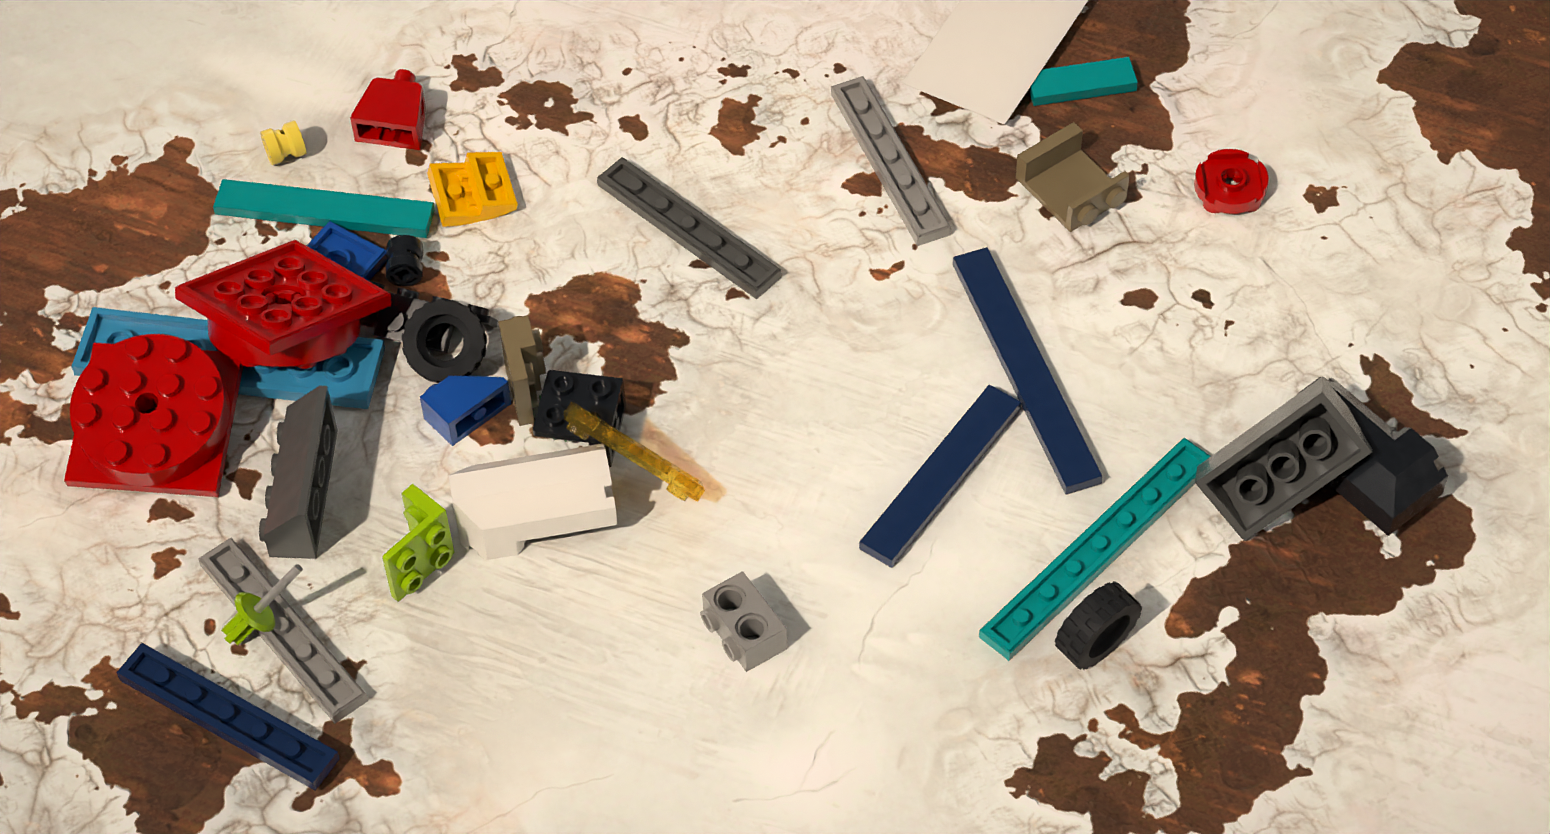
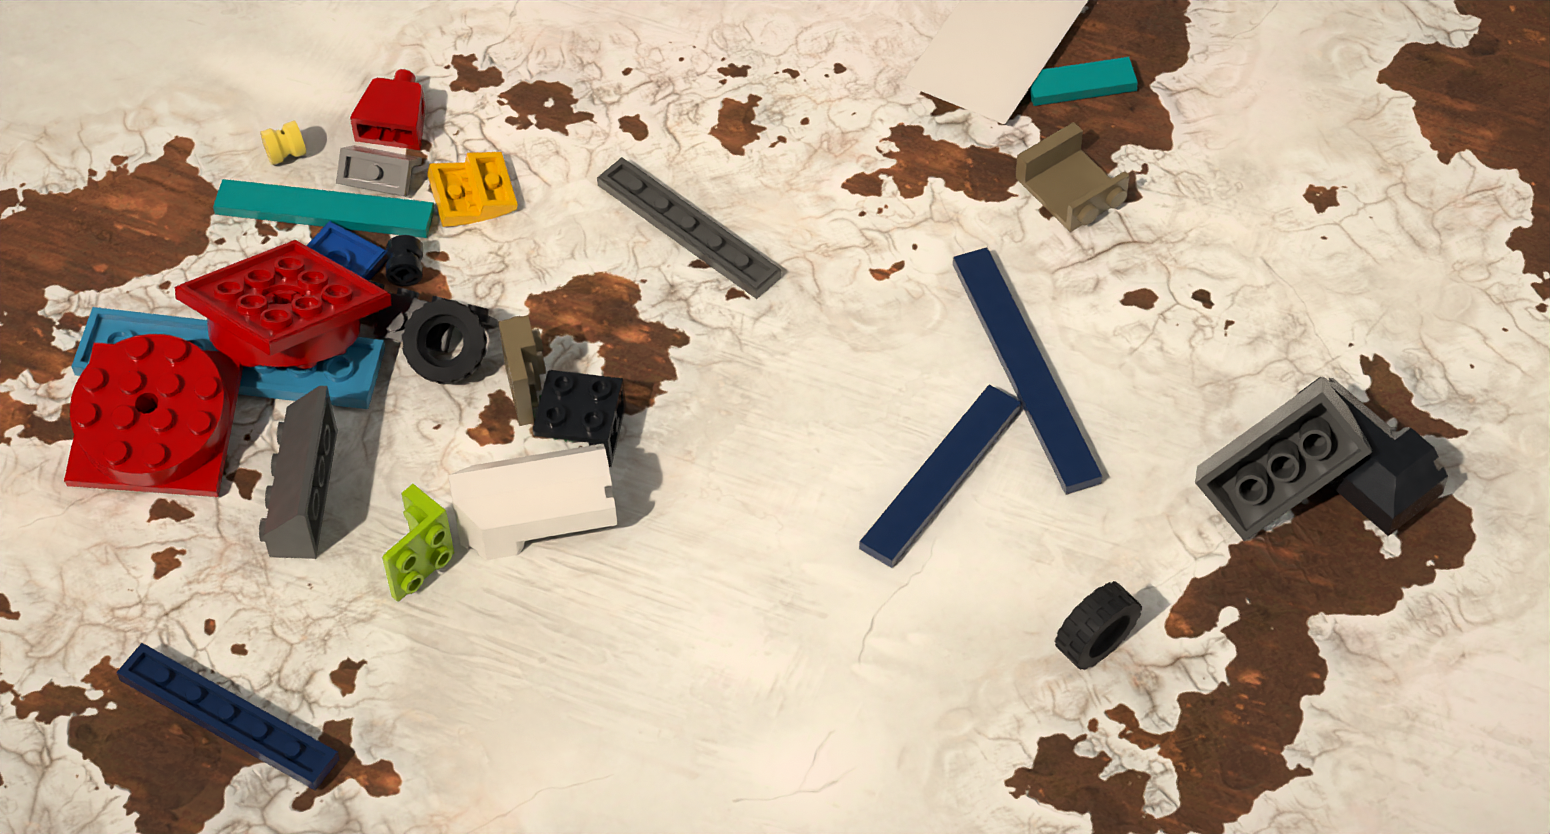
light grey tile [198,537,368,724] -> none
lime piece [221,564,303,645] -> none
blue slope [420,376,512,446] -> none
clear yellow plate [563,402,705,502] -> none
light grey brick [700,571,787,672] -> none
light grey tile [831,76,951,246] -> none
teal tile [979,437,1211,661] -> none
red plate [1194,149,1269,214] -> none
none -> light grey panel [336,145,422,196]

